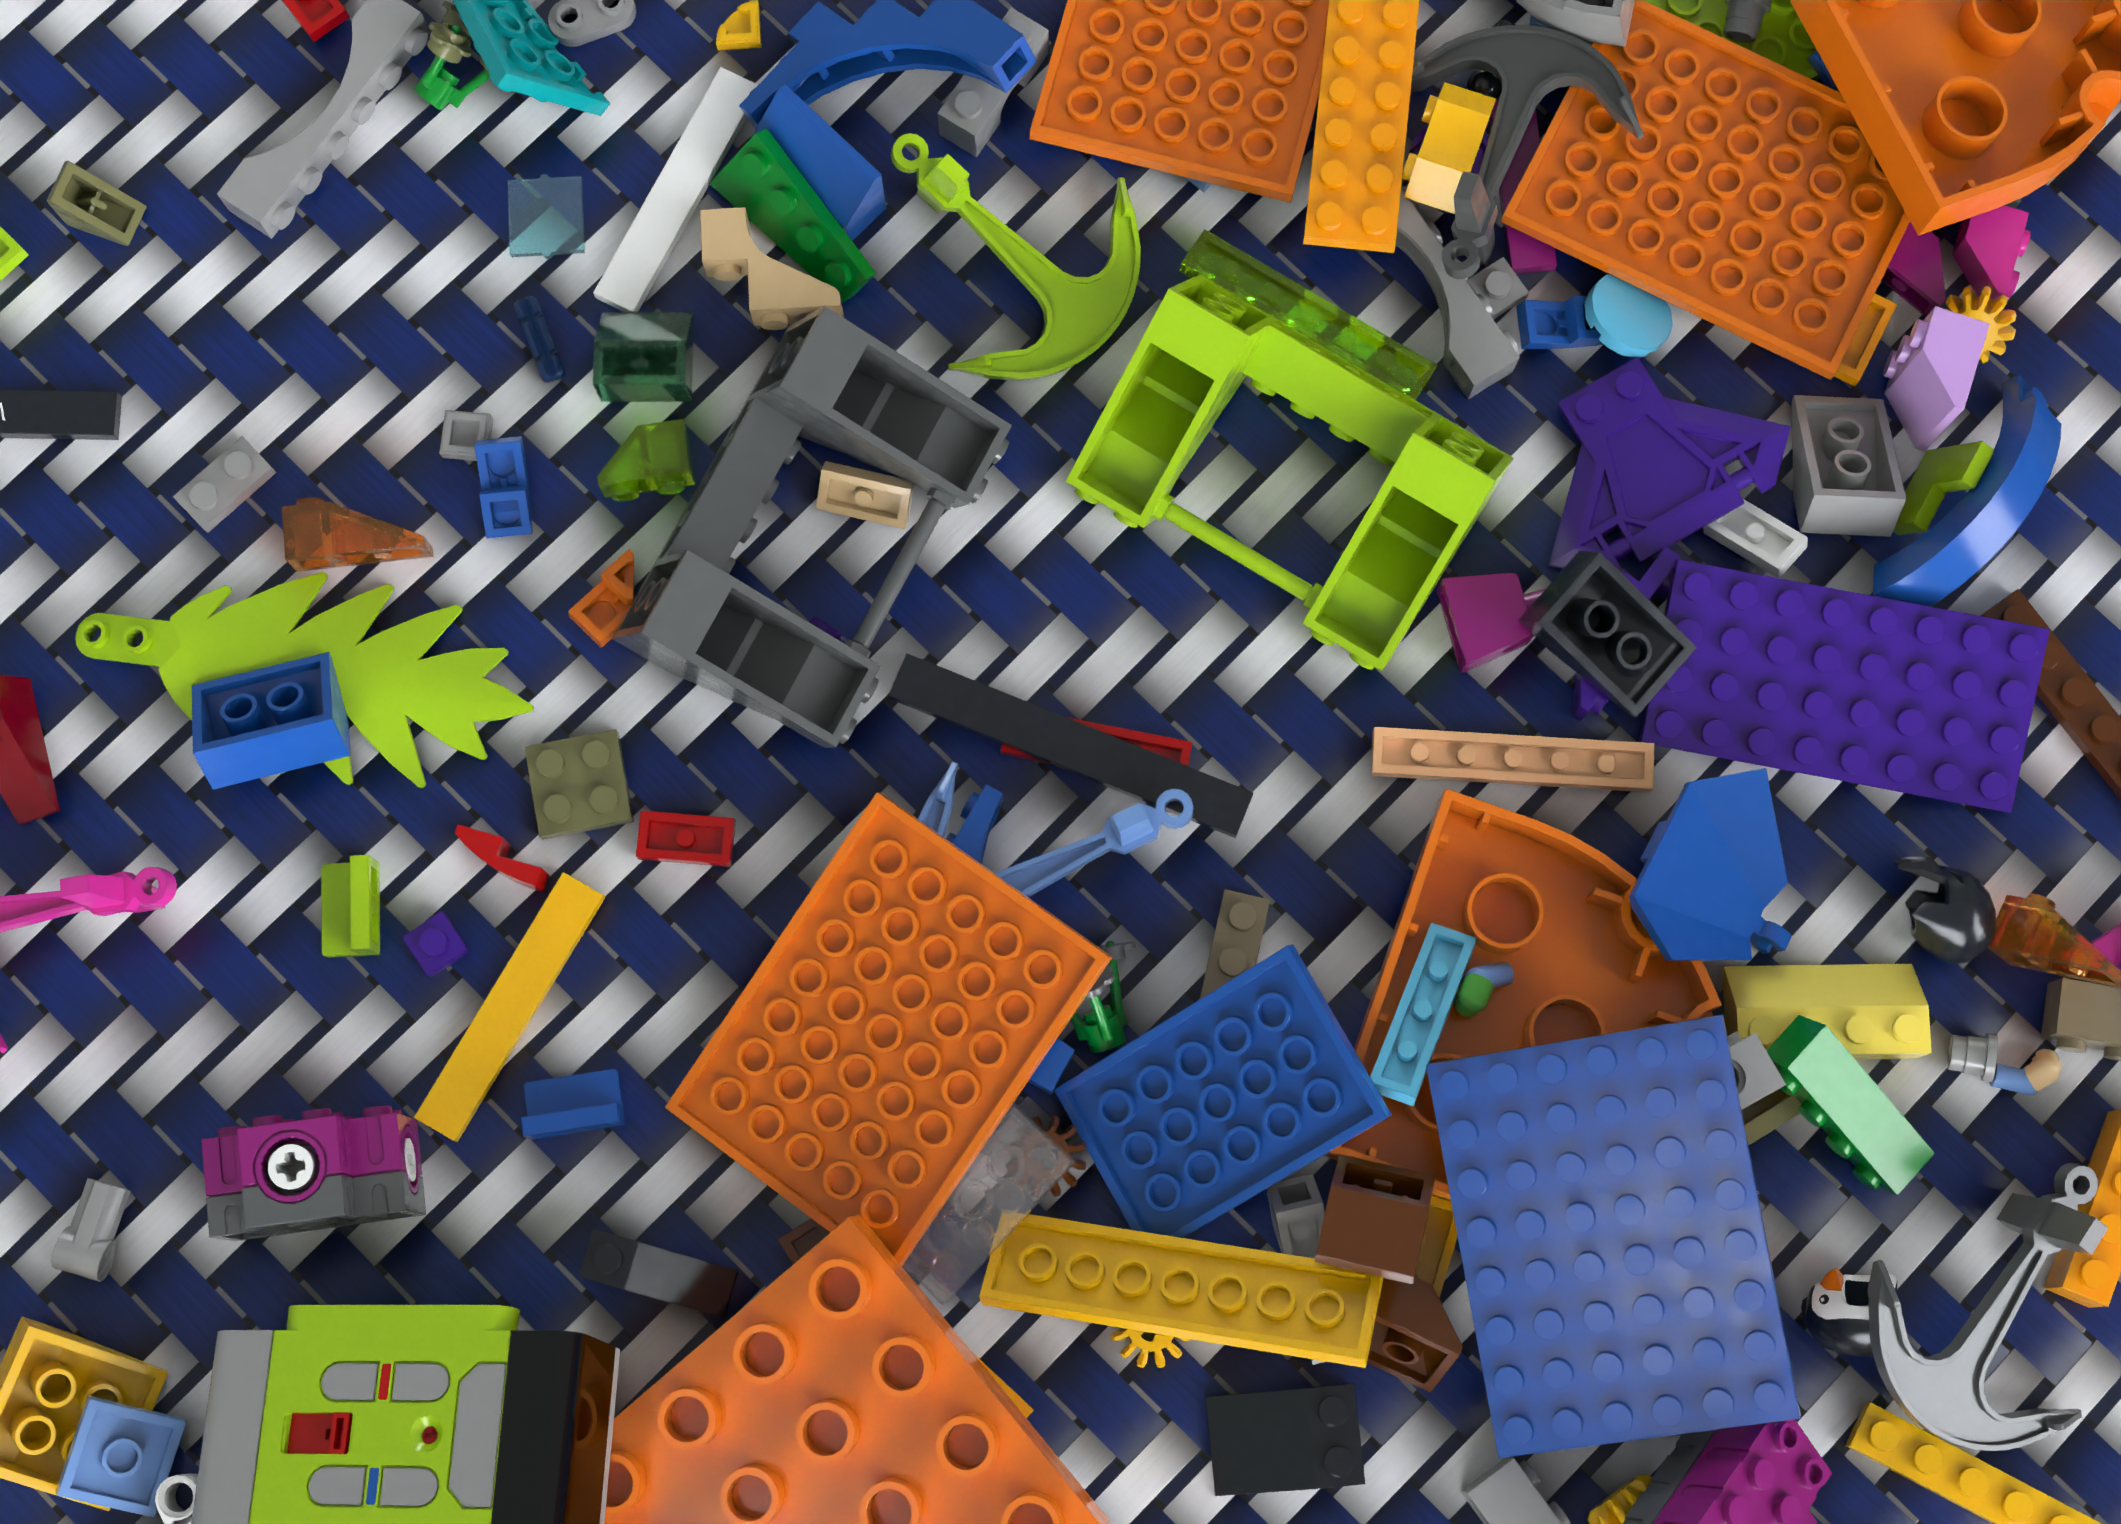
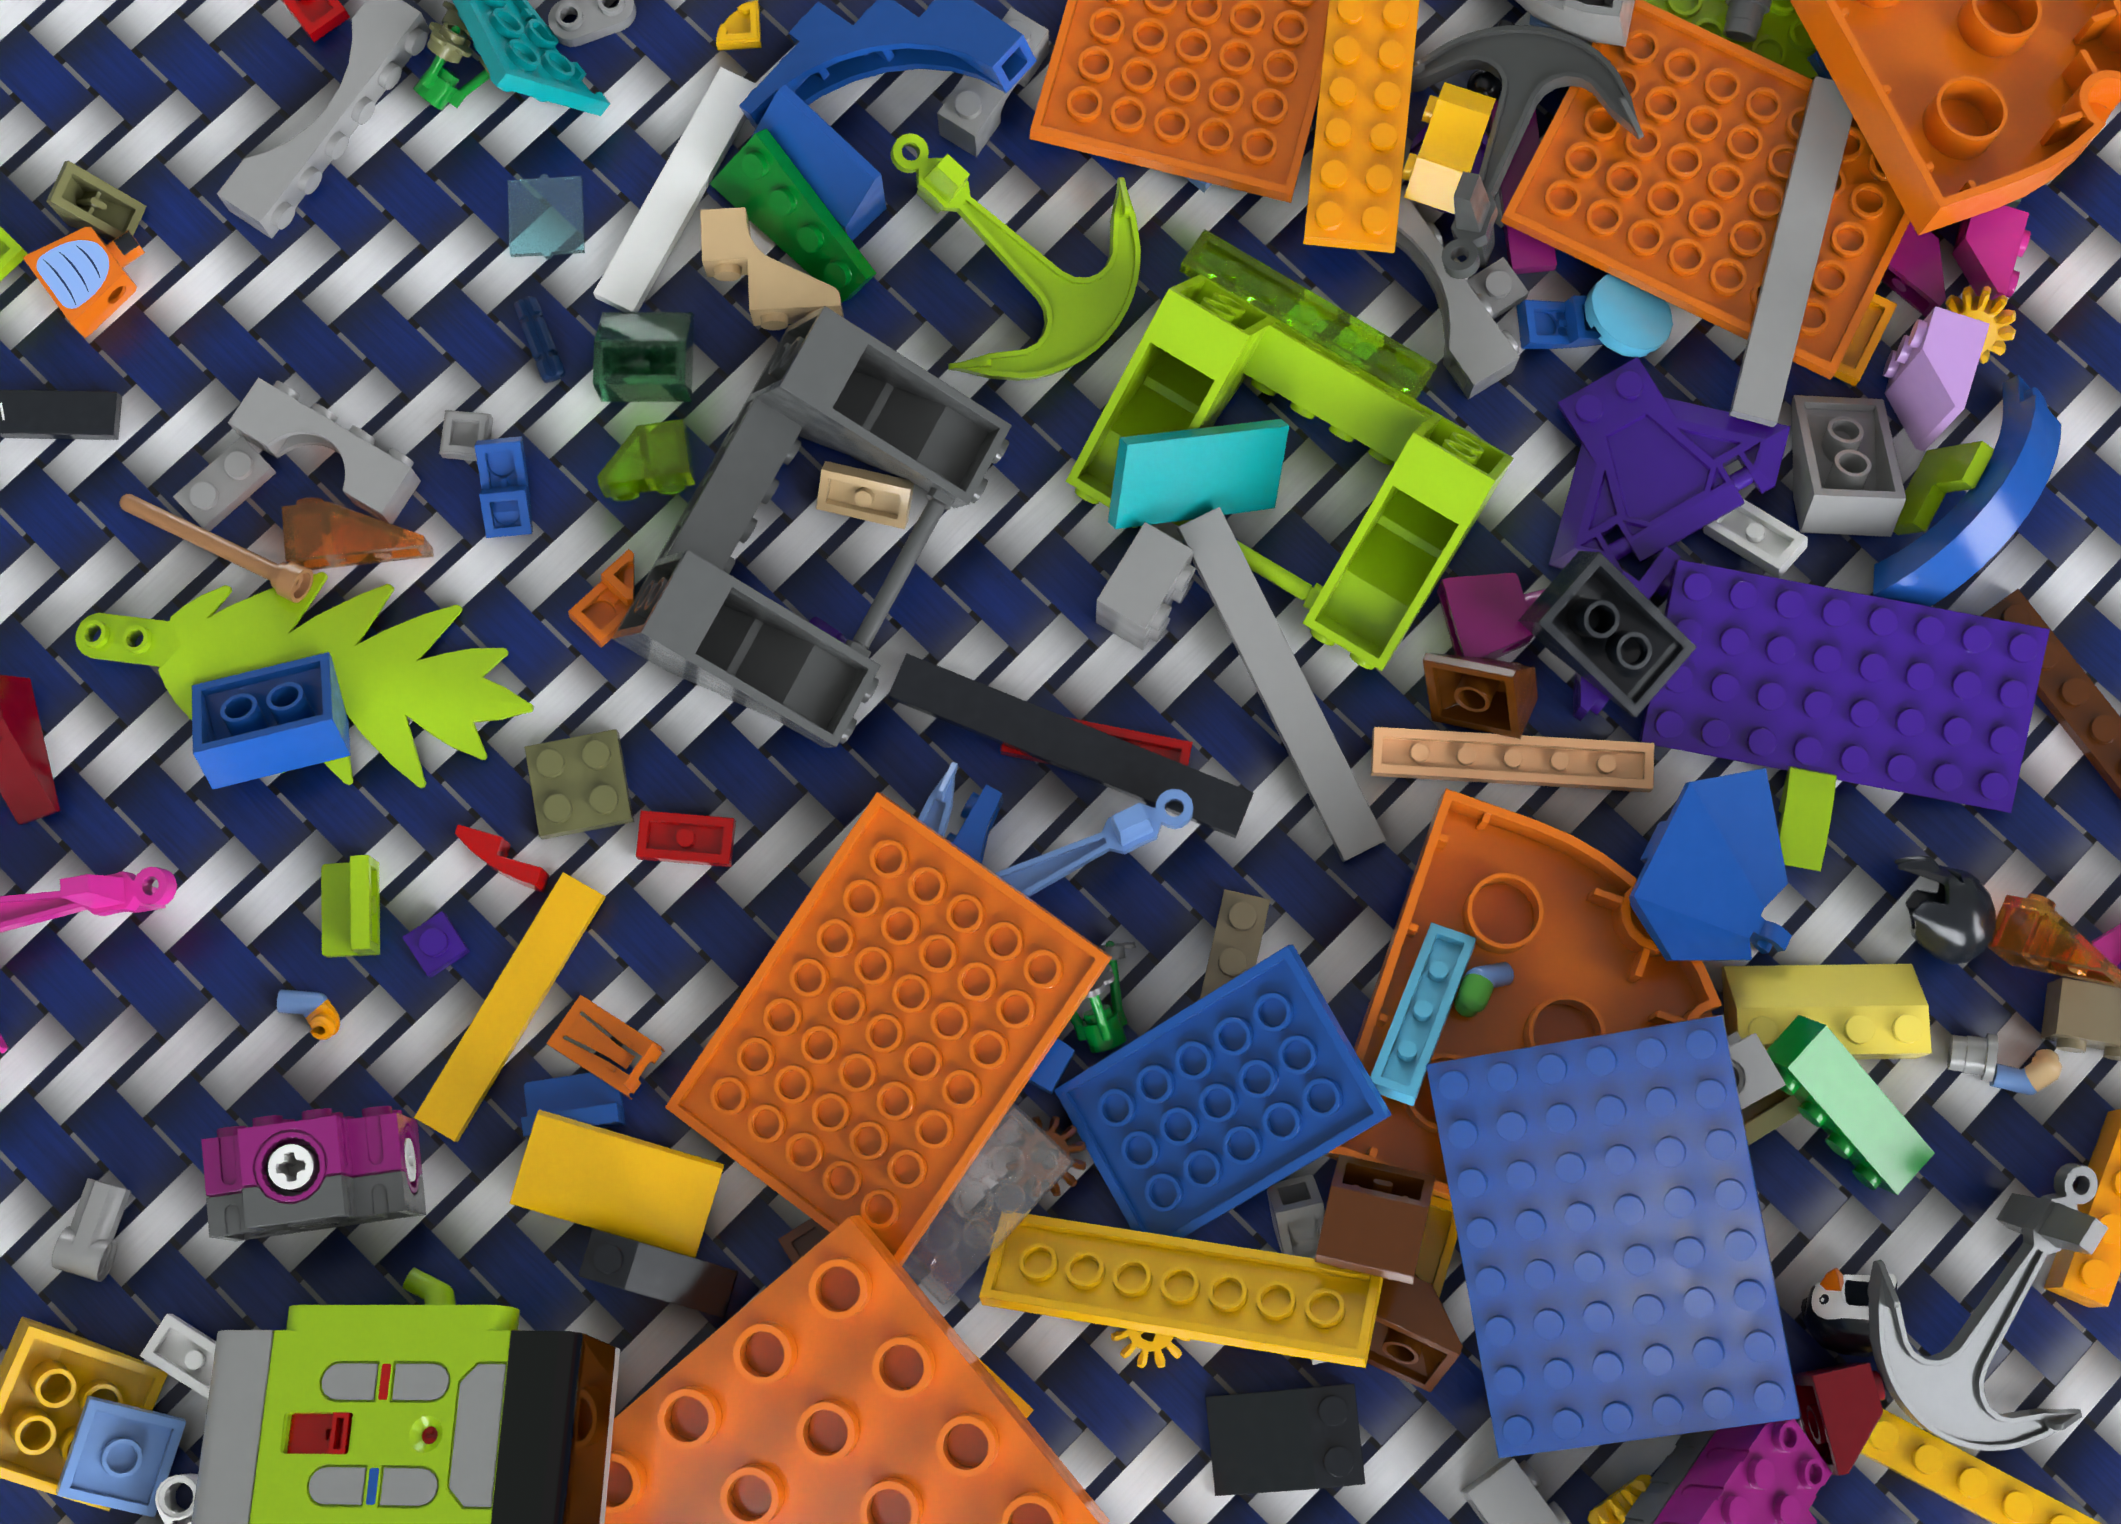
none -> torso [23,226,145,338]
none -> medium nougat piece [119,494,313,603]
none -> white plate [140,1314,216,1399]
none -> light grey arch [228,377,421,526]
none -> arm [277,989,340,1040]
none -> lime arm [403,1267,456,1305]
none -> yellow tile [509,1109,724,1258]
none -> orange piece [546,995,665,1100]
none -> light grey brick [1096,522,1196,650]
none -> teal tile [1108,419,1289,529]
none -> light grey tile [1177,507,1386,862]
none -> reddish brown slope [1423,653,1538,739]
none -> light grey tile [1729,76,1853,427]
none -> lime slope [1778,766,1837,872]
none -> dark red slope [1793,1363,1885,1476]

